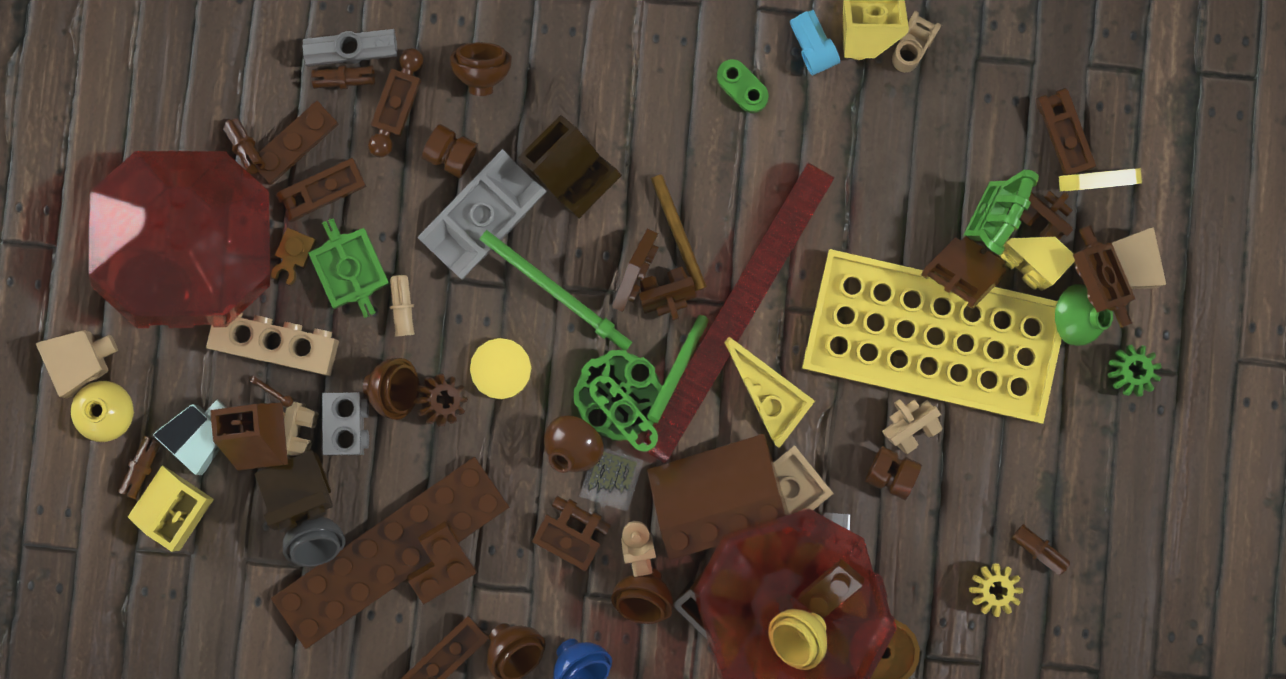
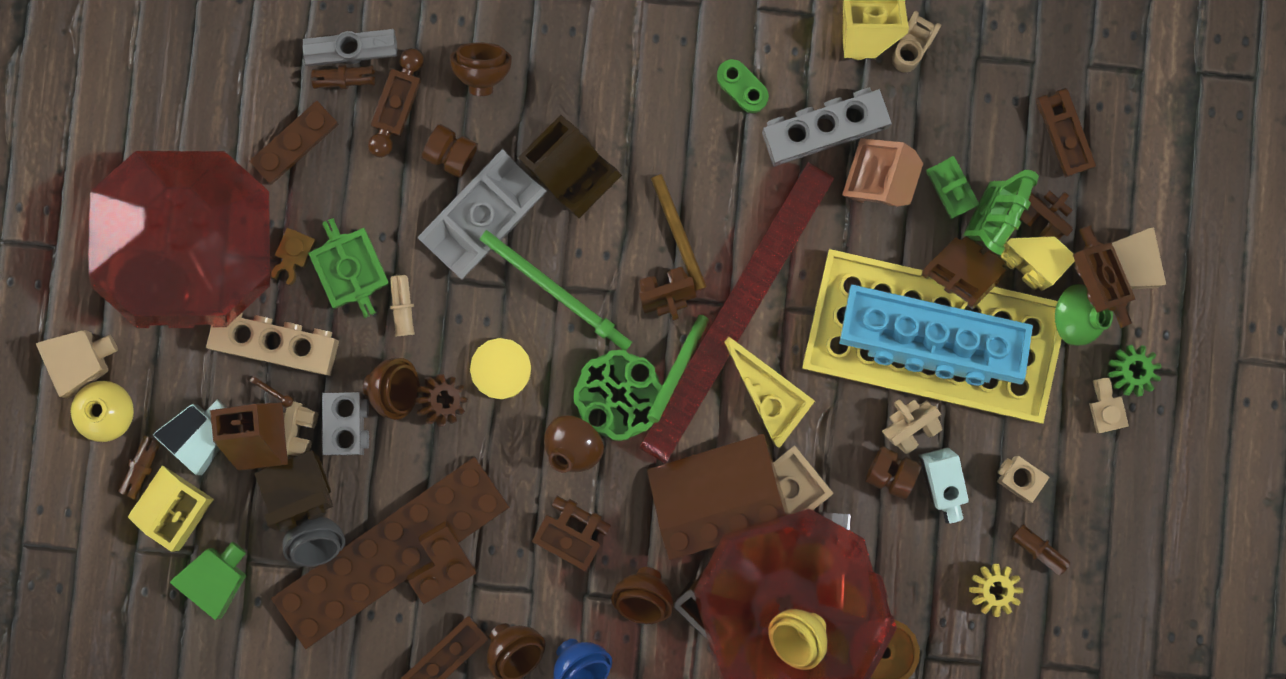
reddish brown axle [224,118,265,174] -> none
reddish brown plate [276,158,367,222] -> none
piece [579,448,644,512] -> none
bright green beam [589,376,658,452] -> none
reddish brown plate [612,228,659,312] -> none
tan hips [621,521,656,577] -> none
medium azure piece [790,10,840,76] -> none
reddish brown plate [798,559,865,618] -> none
beam [1059,168,1142,191] -> none
none -> bright green torso [170,542,246,620]
none -> light grey brick [762,88,892,167]
none -> medium azure plate [839,284,1033,386]
none -> nougat brick [842,138,923,207]
none -> light aqua torso [918,447,969,523]
none -> bright green hips [926,156,980,219]
none -> tan brick [997,456,1050,503]
none -> tan plate [1089,378,1129,433]

